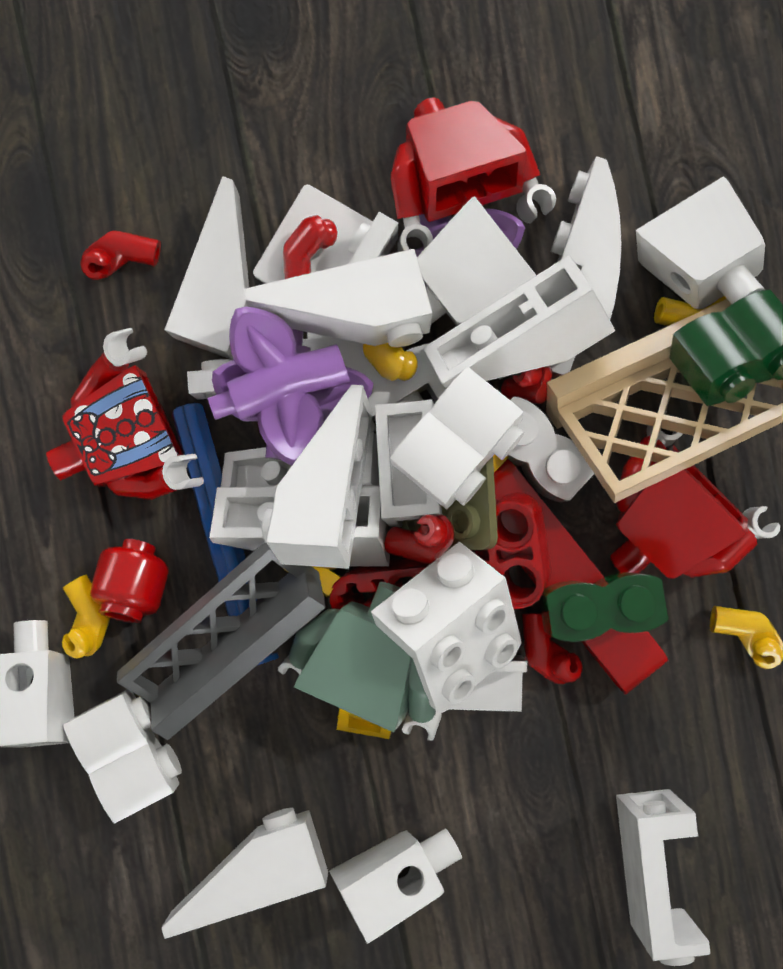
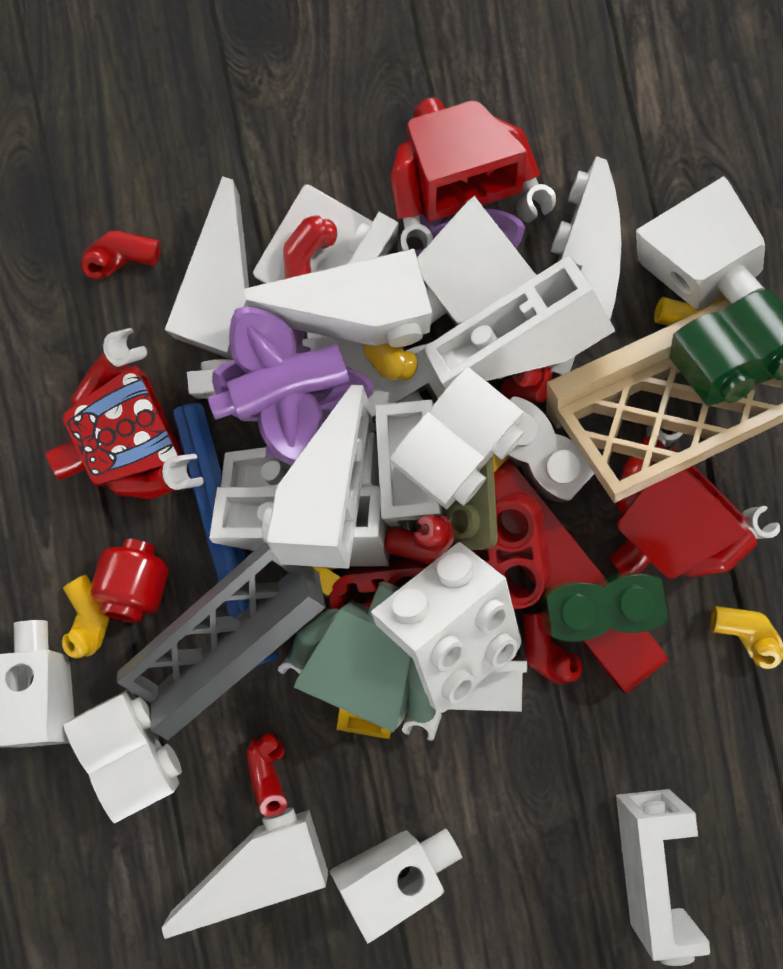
none -> red arm [246,732,287,817]

